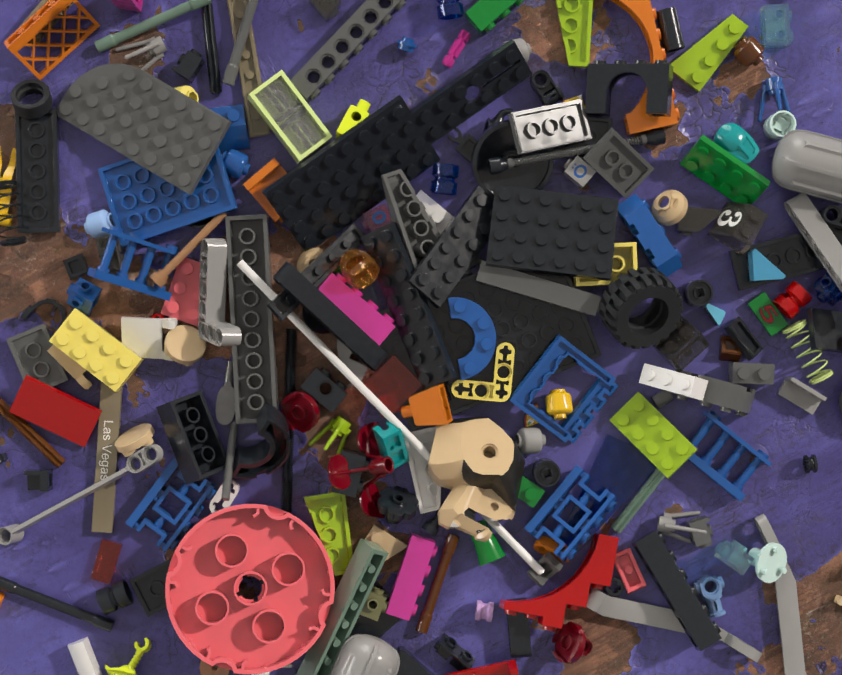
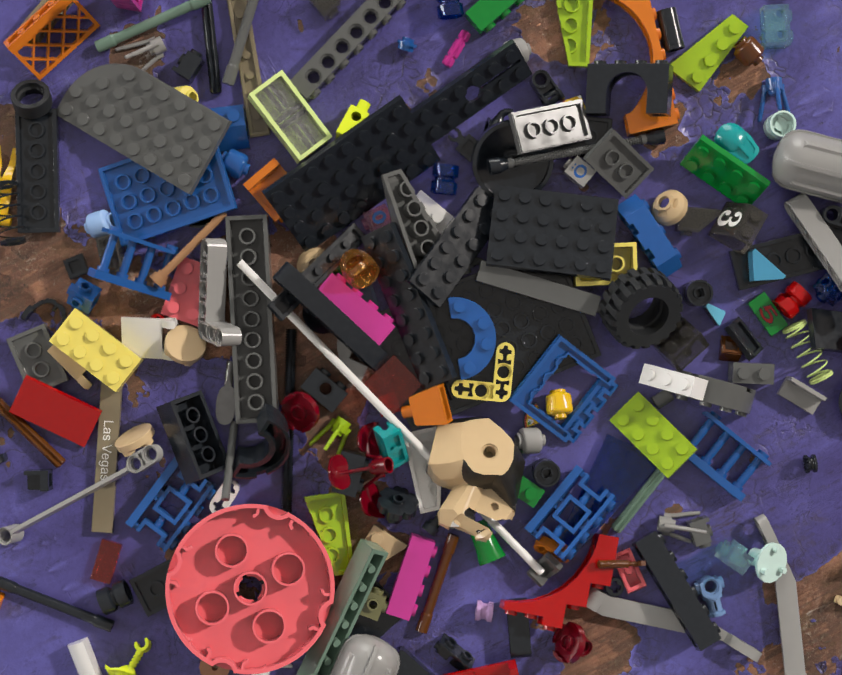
none -> reddish brown piece [597,560,646,568]

